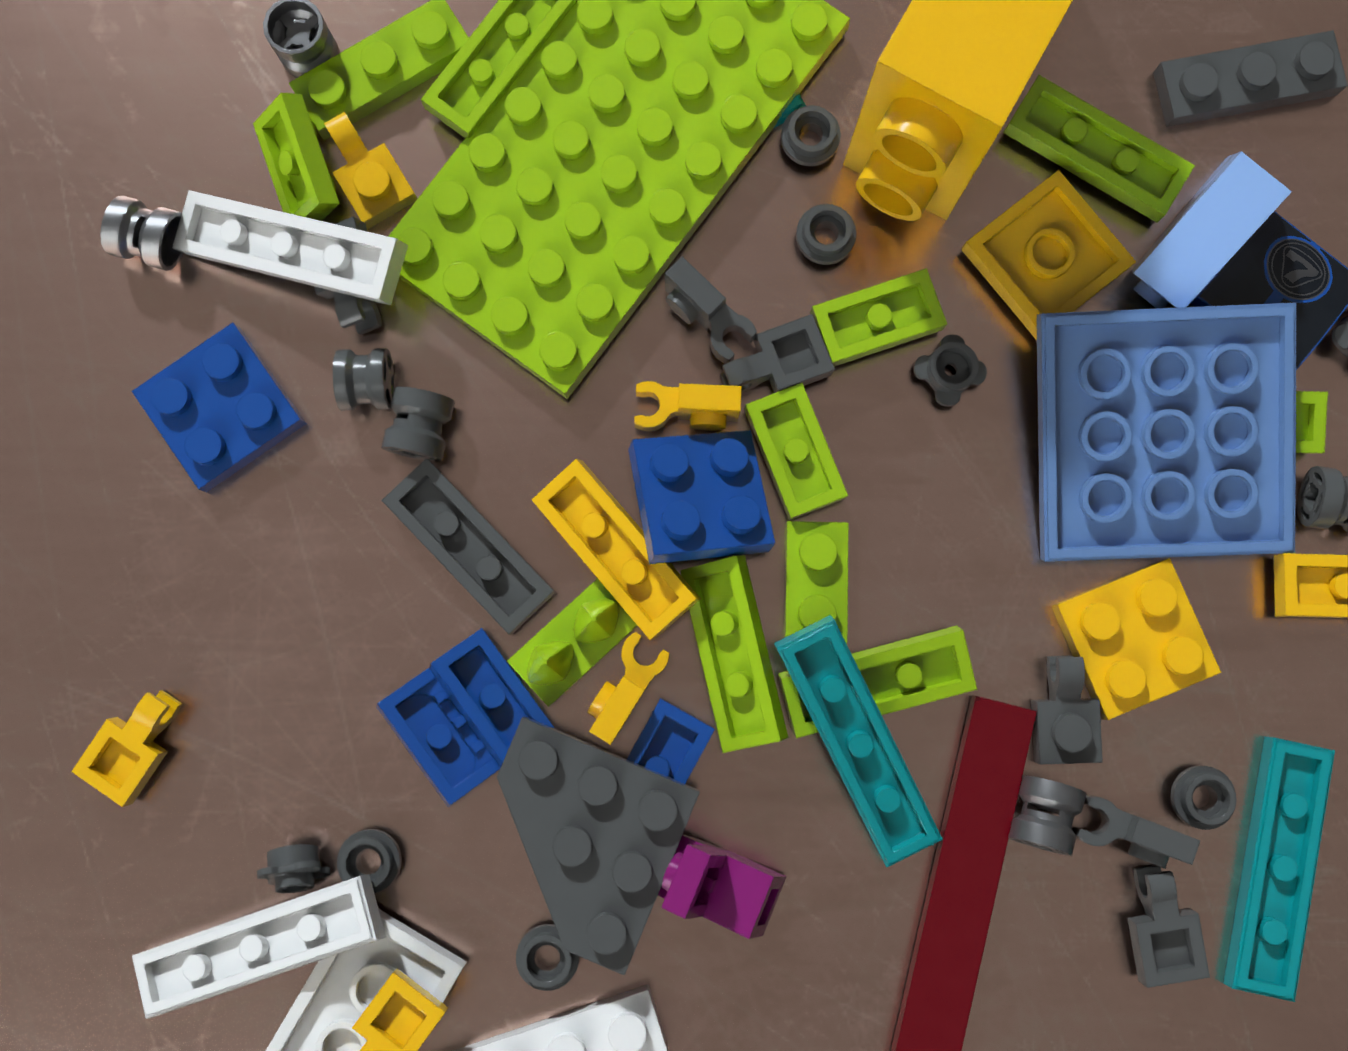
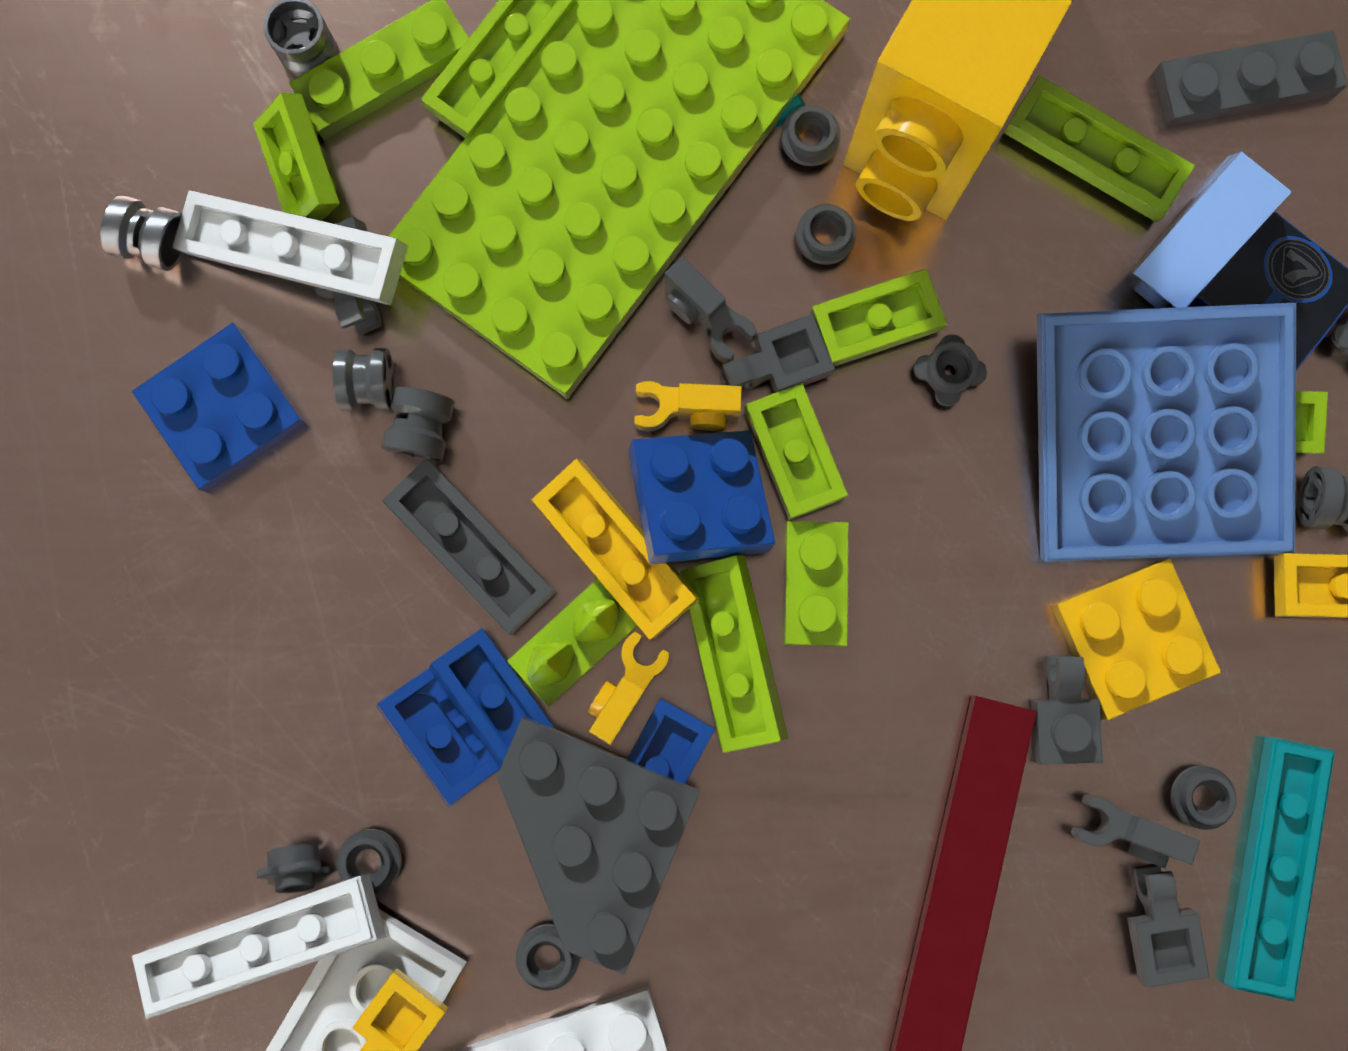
yellow plate [71,690,182,807] -> none
yellow plate [324,111,417,230] -> none
magenta brick [658,835,787,939] -> none
teal tile [774,615,943,868] -> none
lime plate [778,625,977,738] -> none
yellow plate [961,170,1136,340] -> none
flat silver wheel [1008,776,1086,856] -> none

